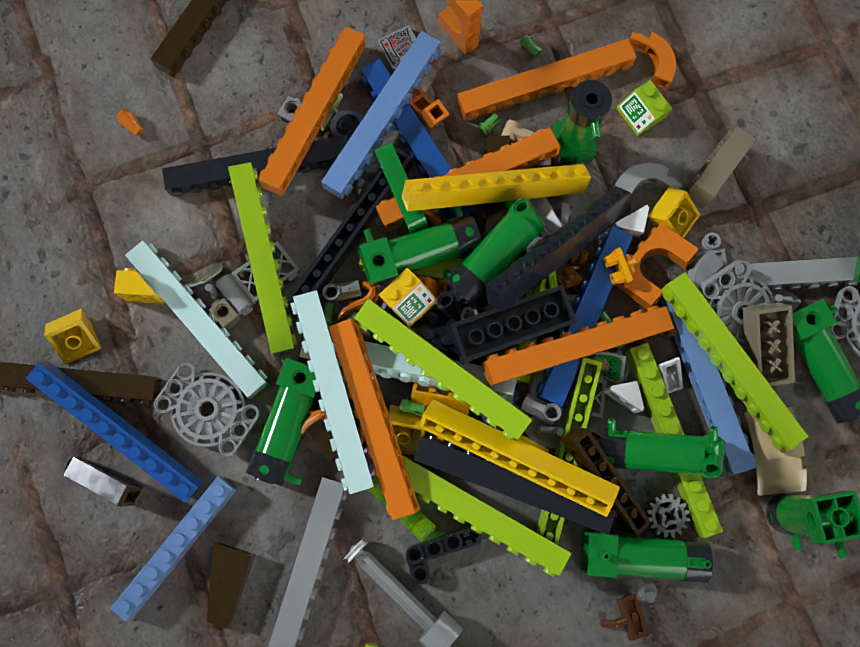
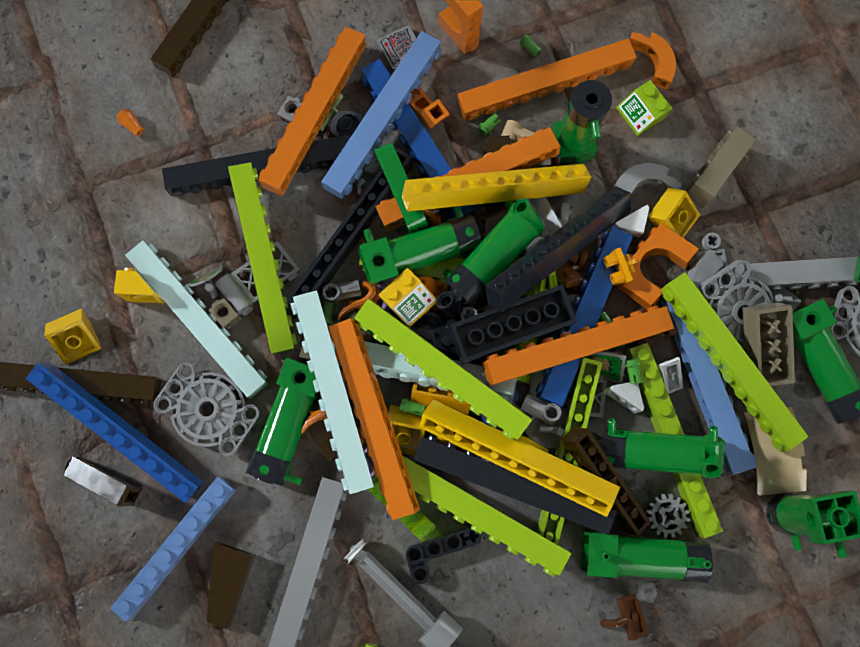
none -> bright green pin [625,358,643,384]

